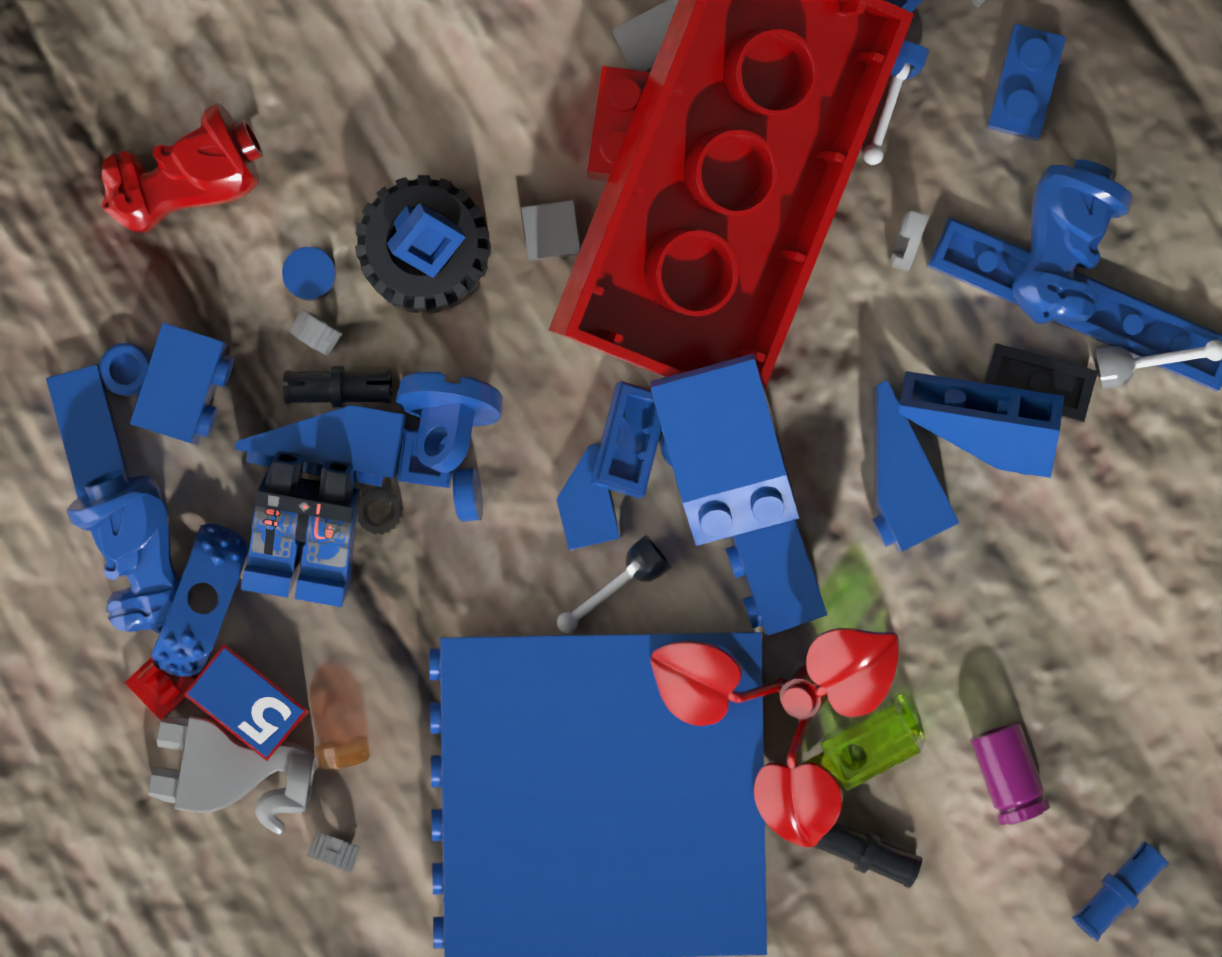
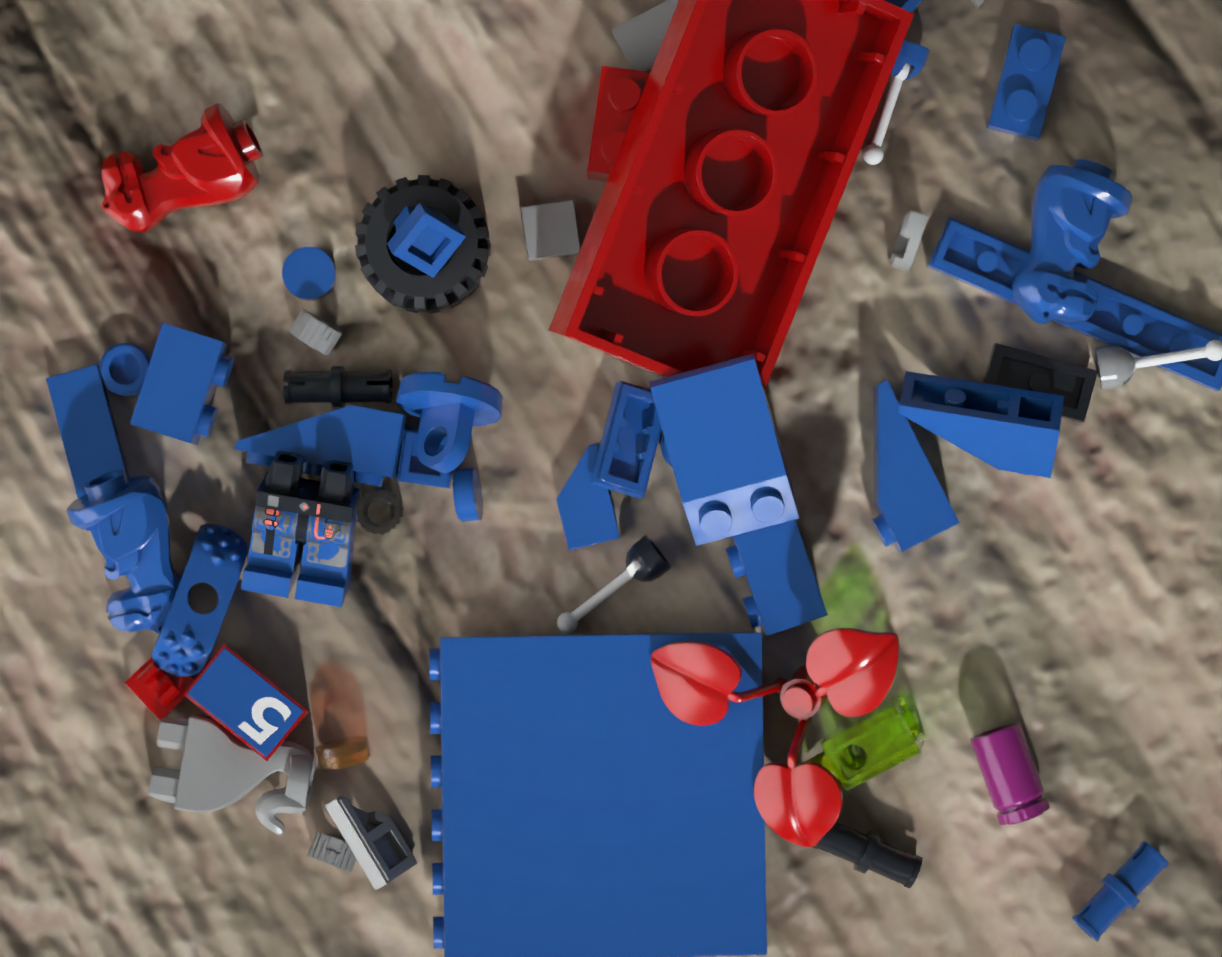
none -> light grey tile [325,796,418,890]

